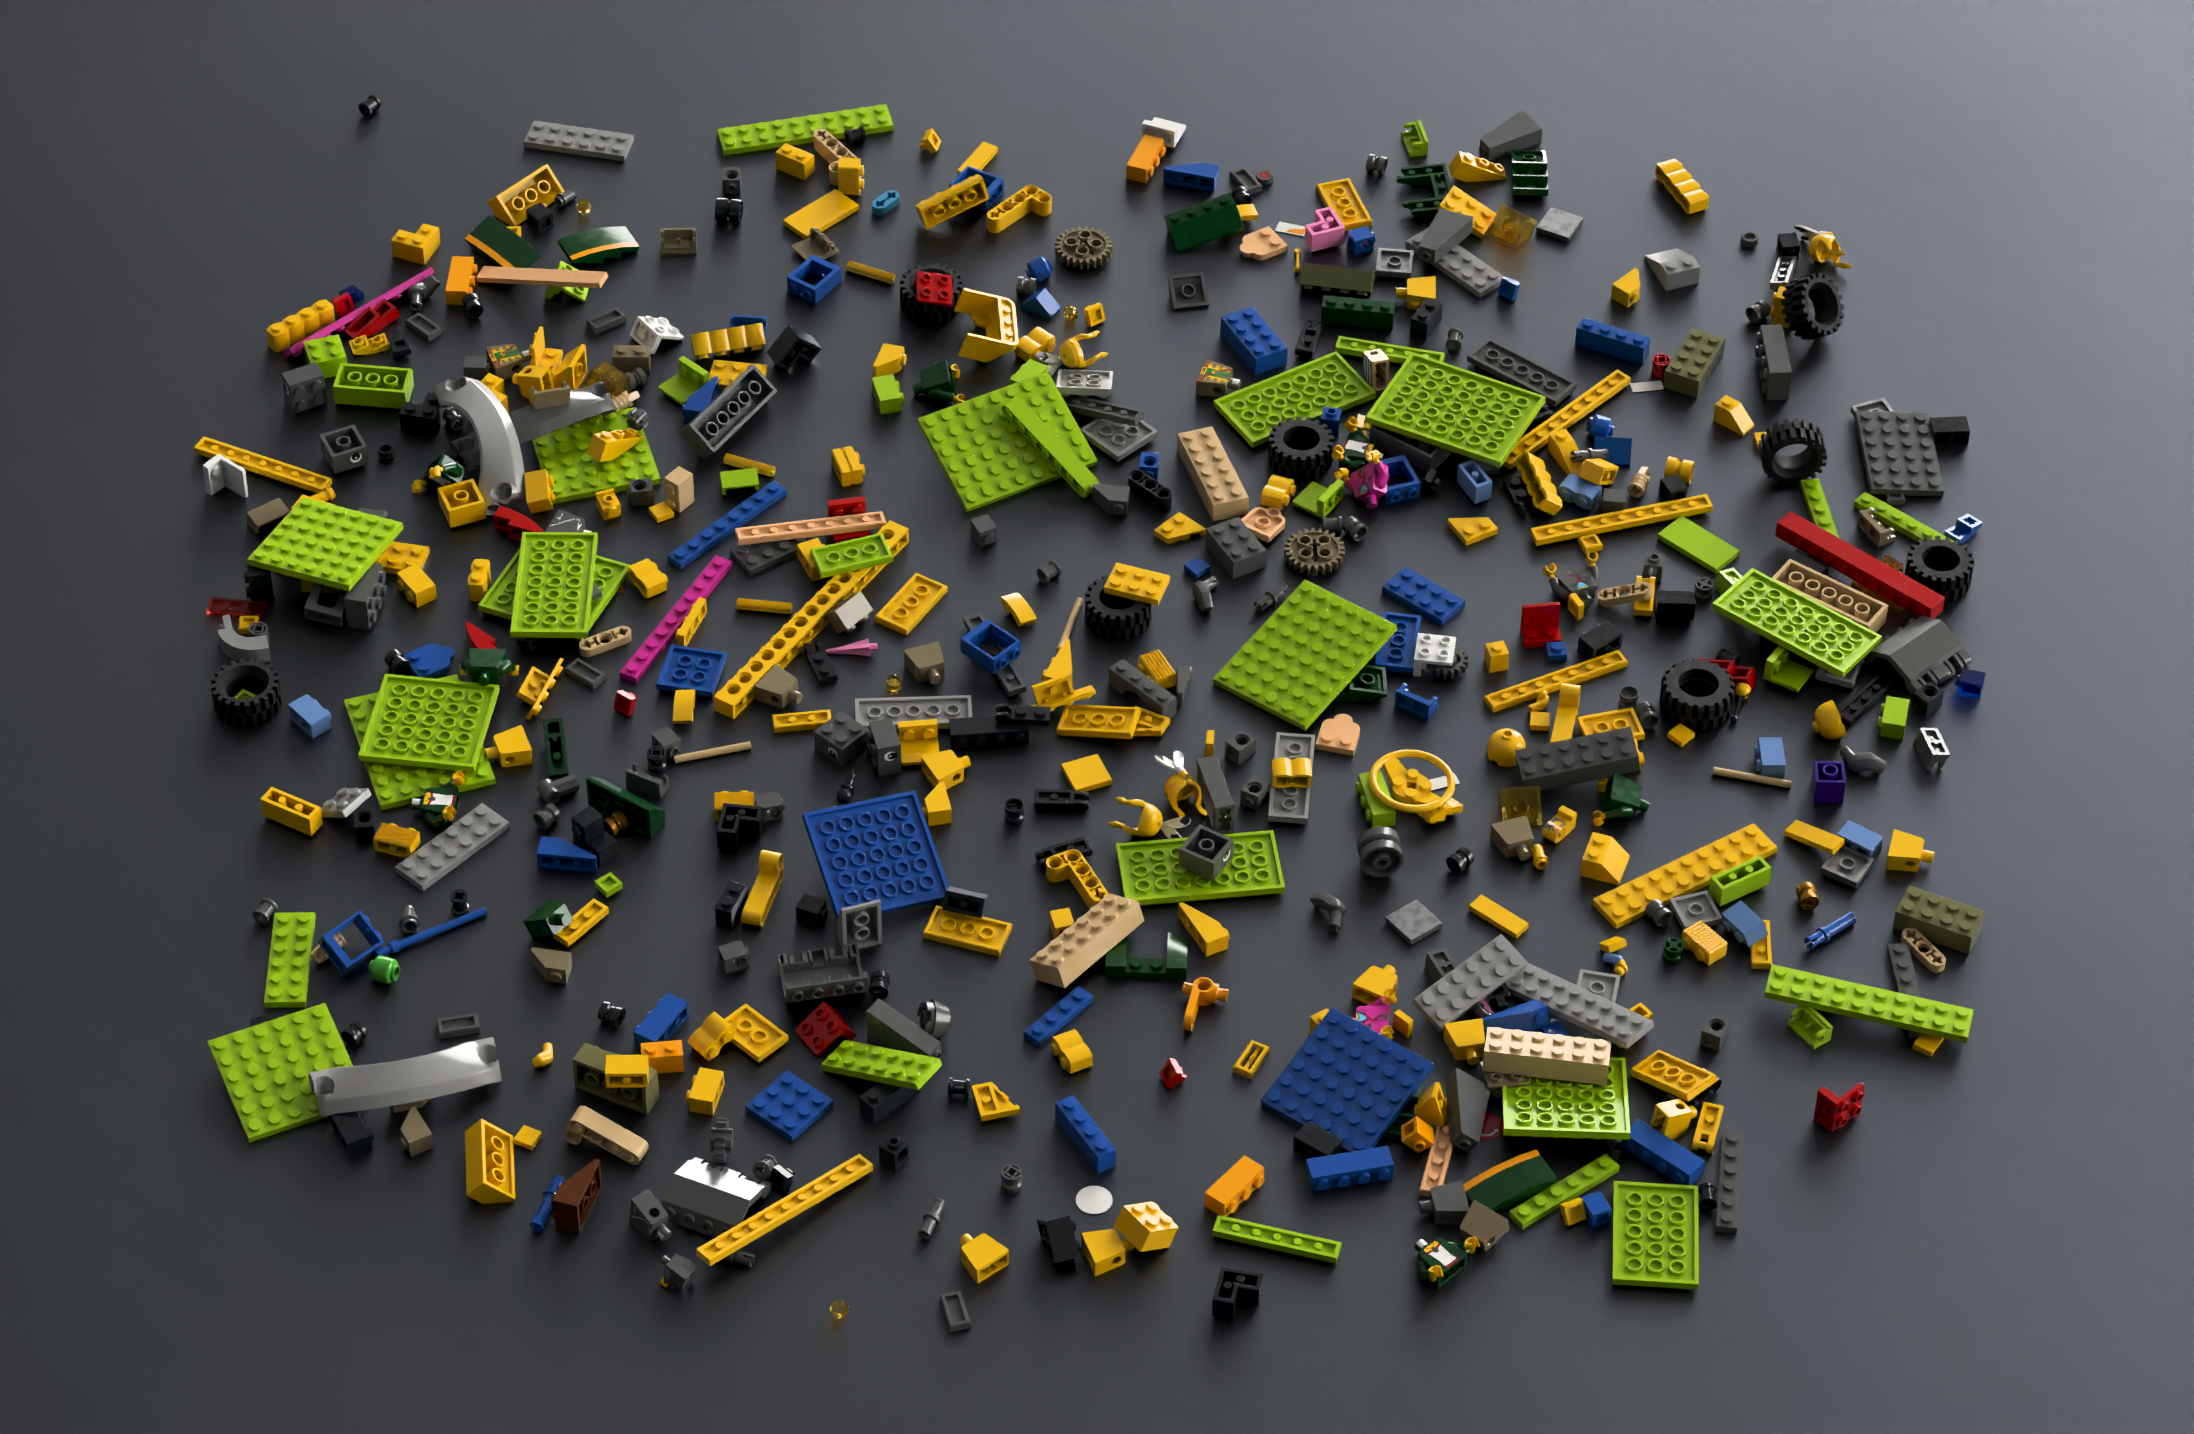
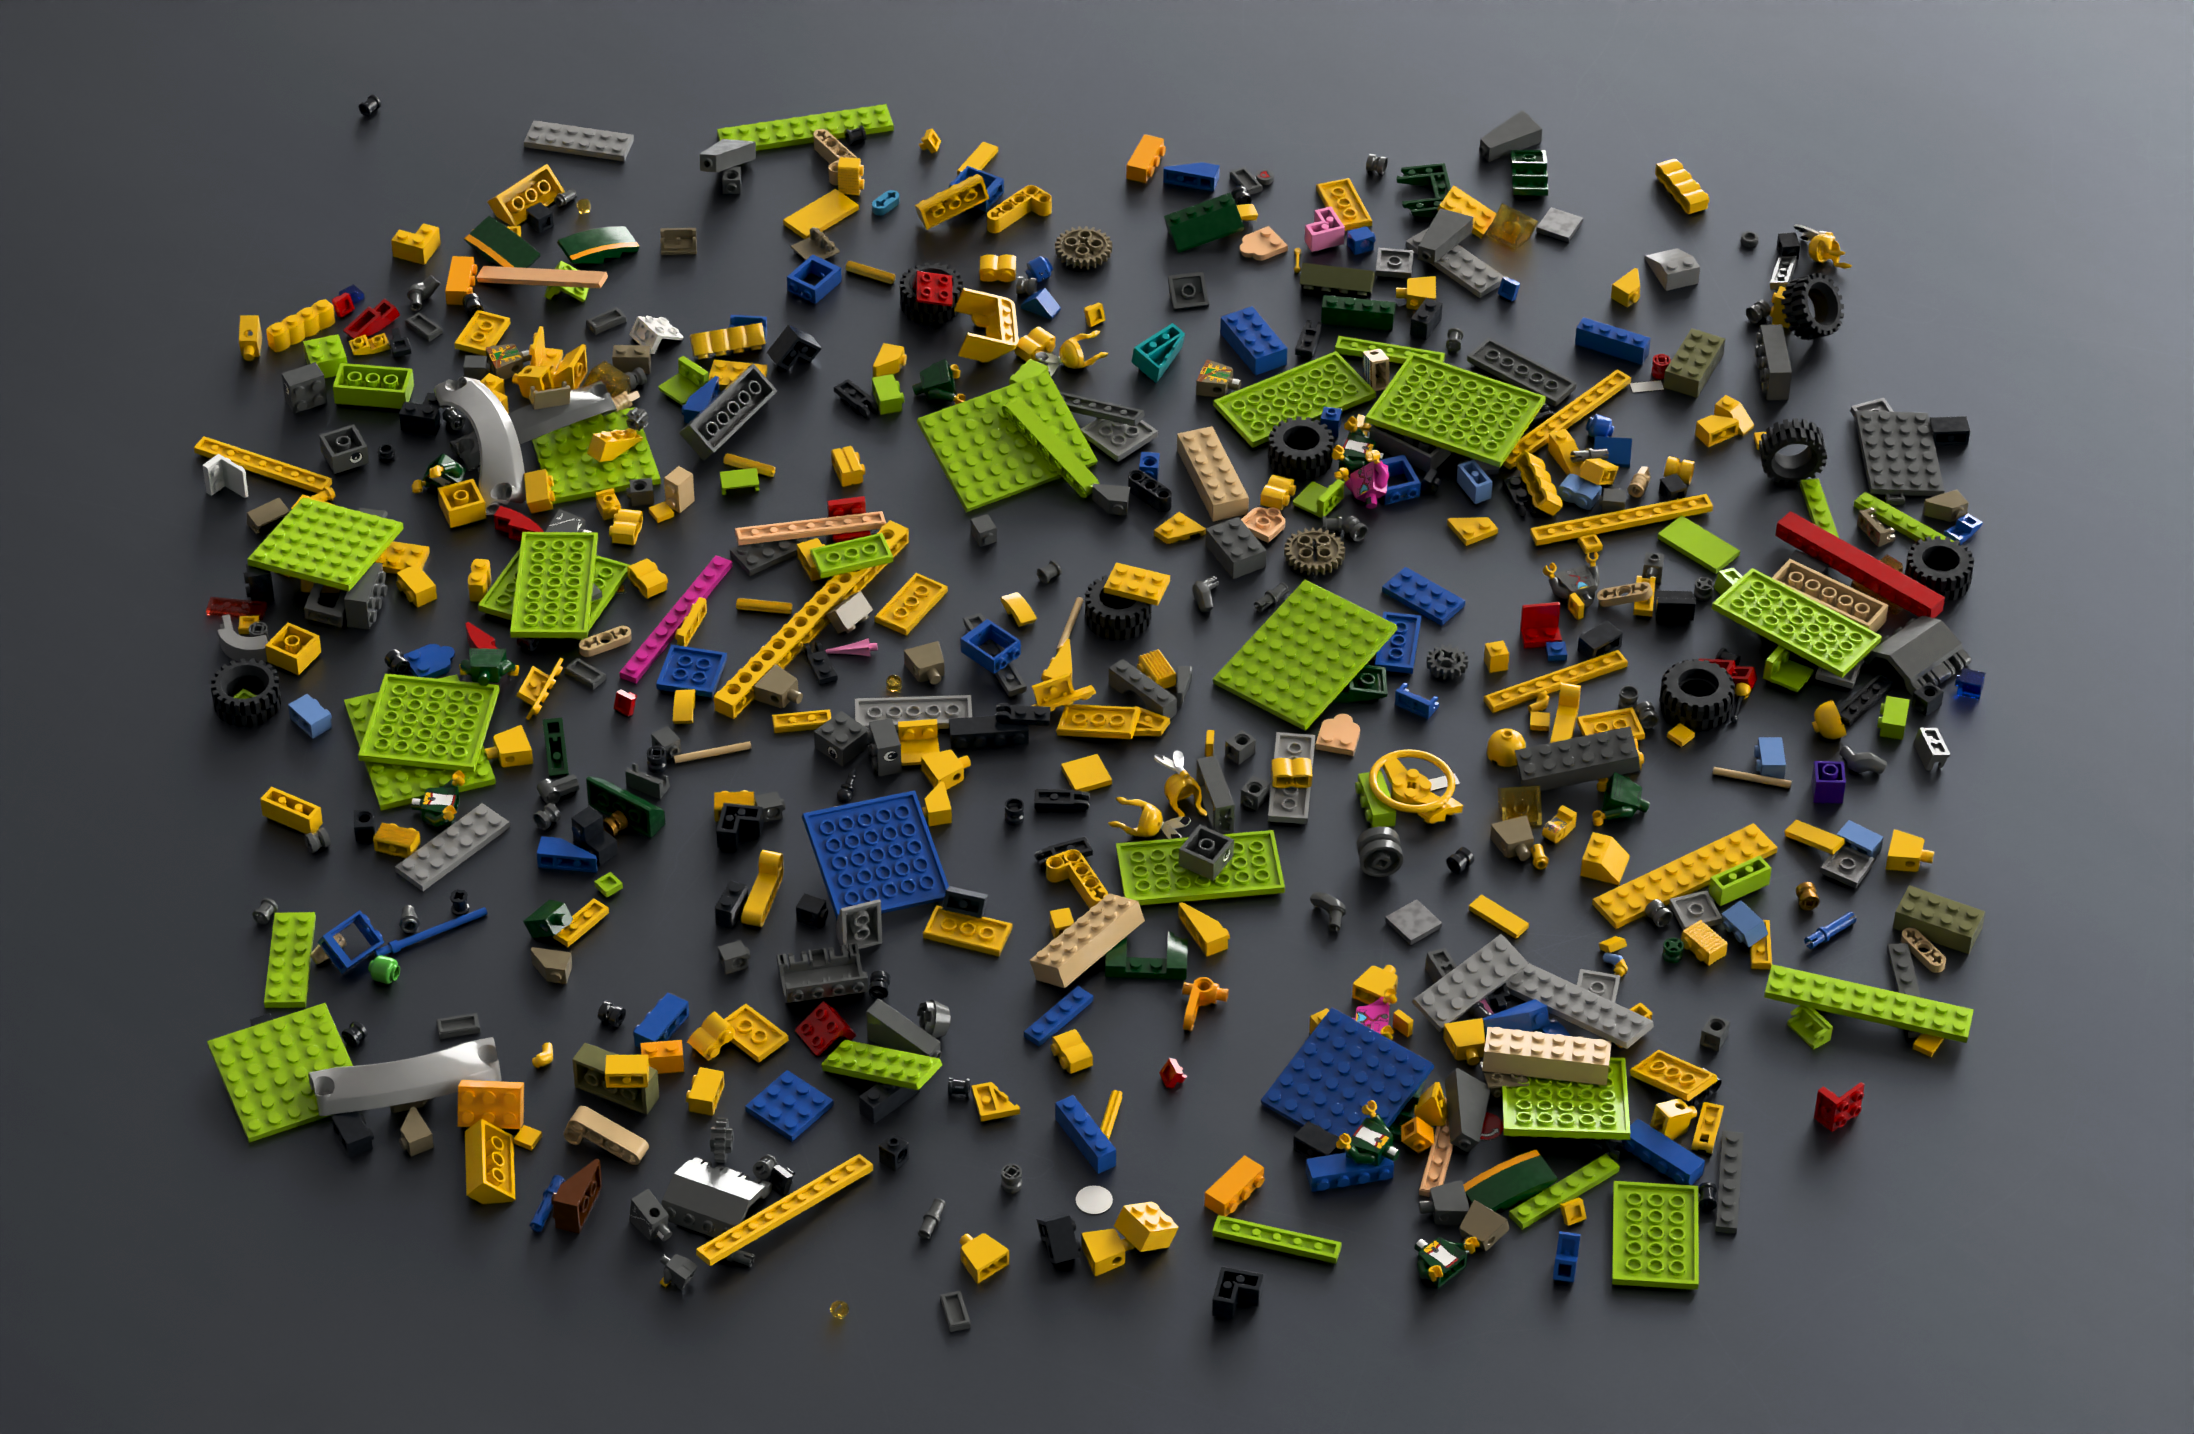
dark pink plate [283,267,434,358] -> none
light grey plate [321,787,372,818] -> none
blue plate [667,480,787,569] -> none
black wheel [715,197,743,222] -> none
yellow brick [775,143,815,181] -> none
light grey plate [1056,369,1113,398] -> none
clear yellow hinge [1063,305,1079,320] -> none
white bracket [1142,117,1186,148] -> none
blue tile [1184,556,1211,579] -> none
yellow tile [1233,1040,1270,1079] -> none
white sticker [1275,222,1305,236] -> none
lime hinge [1401,120,1429,157] -> none
white bracket [1413,633,1456,677] -> none
yellow slope [1449,151,1506,182] -> none
blue brick [1581,1191,1612,1229] -> none
none -> yellow torso [239,315,262,361]
none -> yellow brick [265,622,321,675]
none -> dark grey wheel [304,828,331,853]
none -> yellow plate [454,310,511,356]
none -> light orange piece [457,1080,524,1129]
none -> yellow brick [609,509,643,545]
none -> dark grey slope [700,139,756,172]
none -> black hinge [834,379,879,418]
none -> yellow brick [979,254,1016,282]
none -> yellow axle [1100,1090,1122,1140]
none -> teal wedge [1131,323,1185,383]
none -> torso [1336,1100,1400,1166]
none -> blue brick [1553,1231,1581,1282]
none -> yellow slope [1695,415,1739,447]
none -> dark tan slope [1923,489,1969,522]

